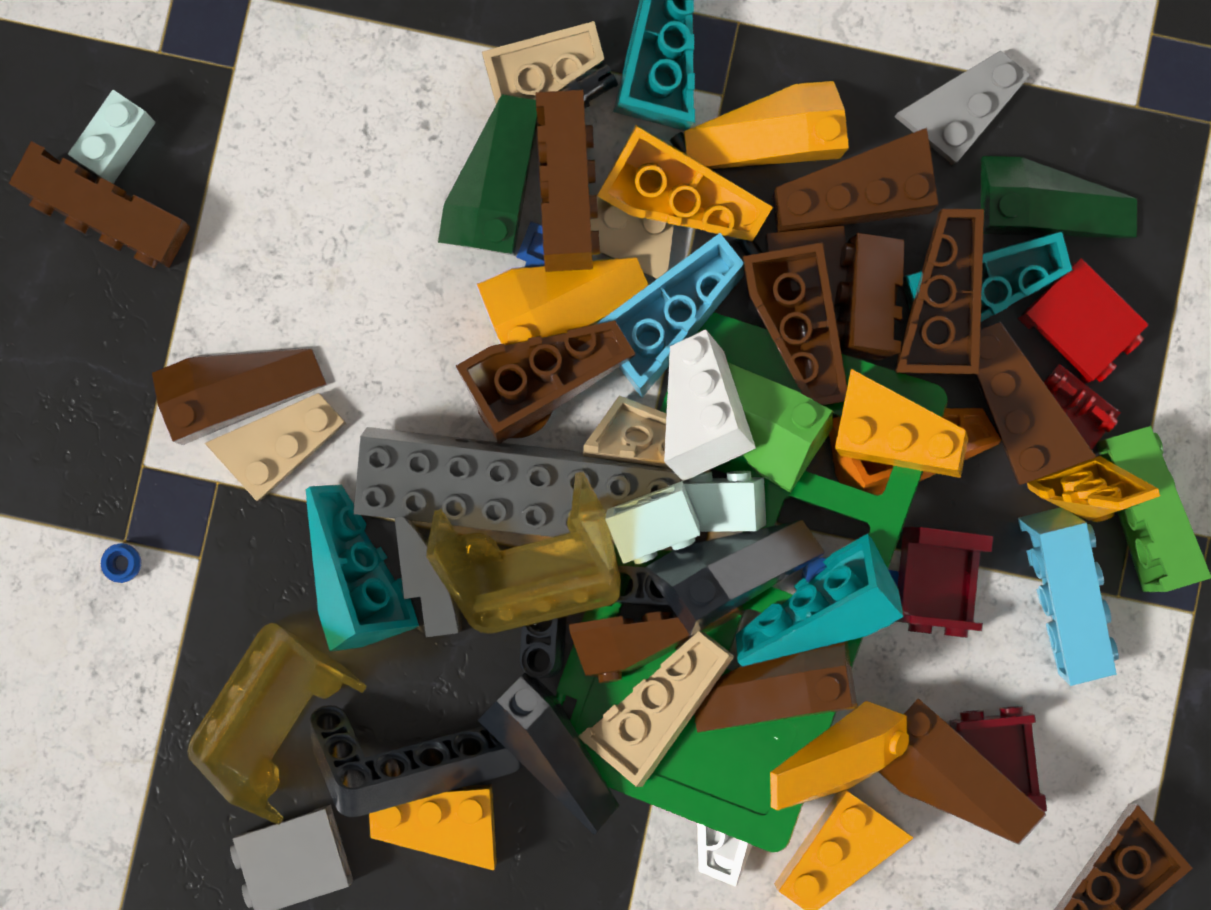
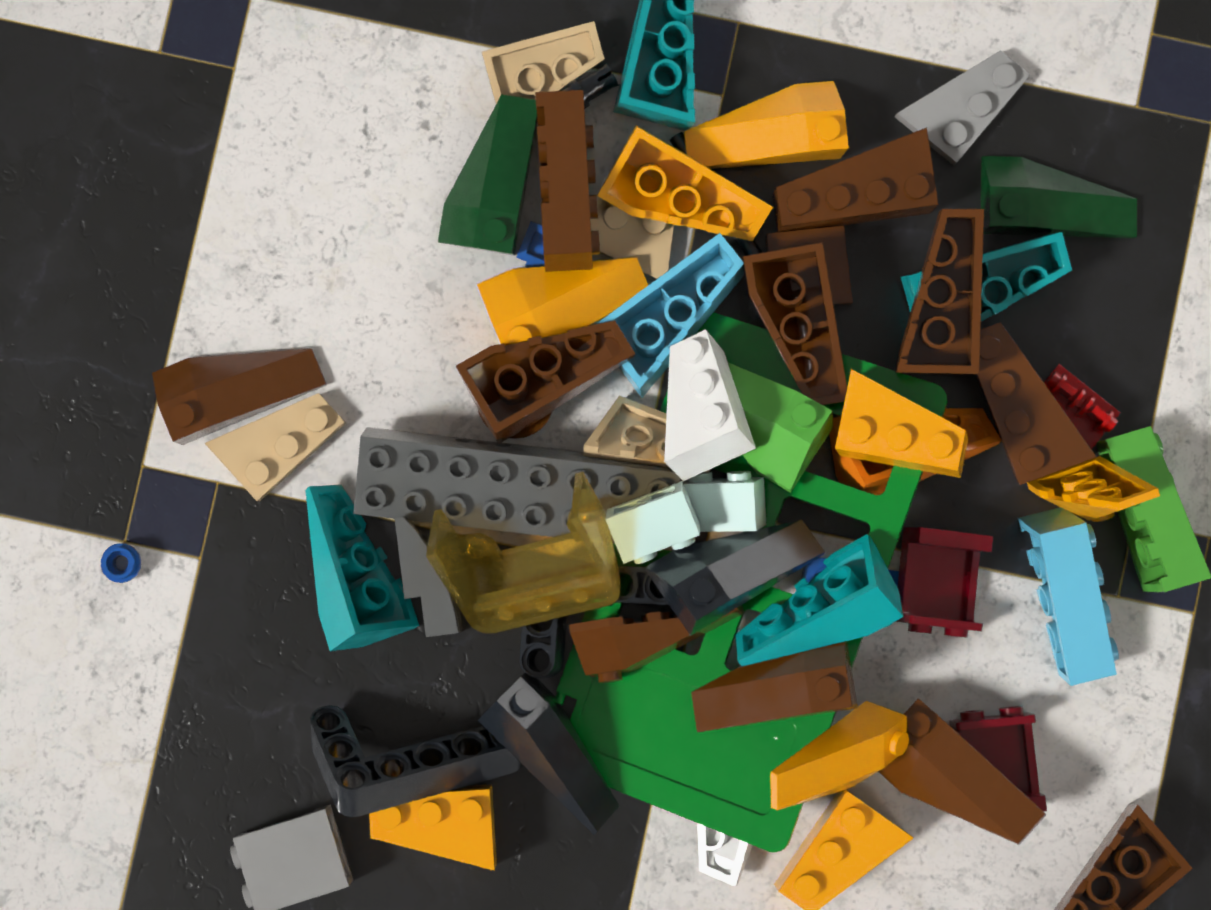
reddish brown wedge [9,141,191,269] -> none
light aqua brick [68,90,156,183] -> none
clear yellow windscreen [188,623,367,825] -> none
tan wing [578,631,735,787] -> none
reddish brown wedge [836,233,904,361] -> none
red panel [1017,258,1149,384] -> none

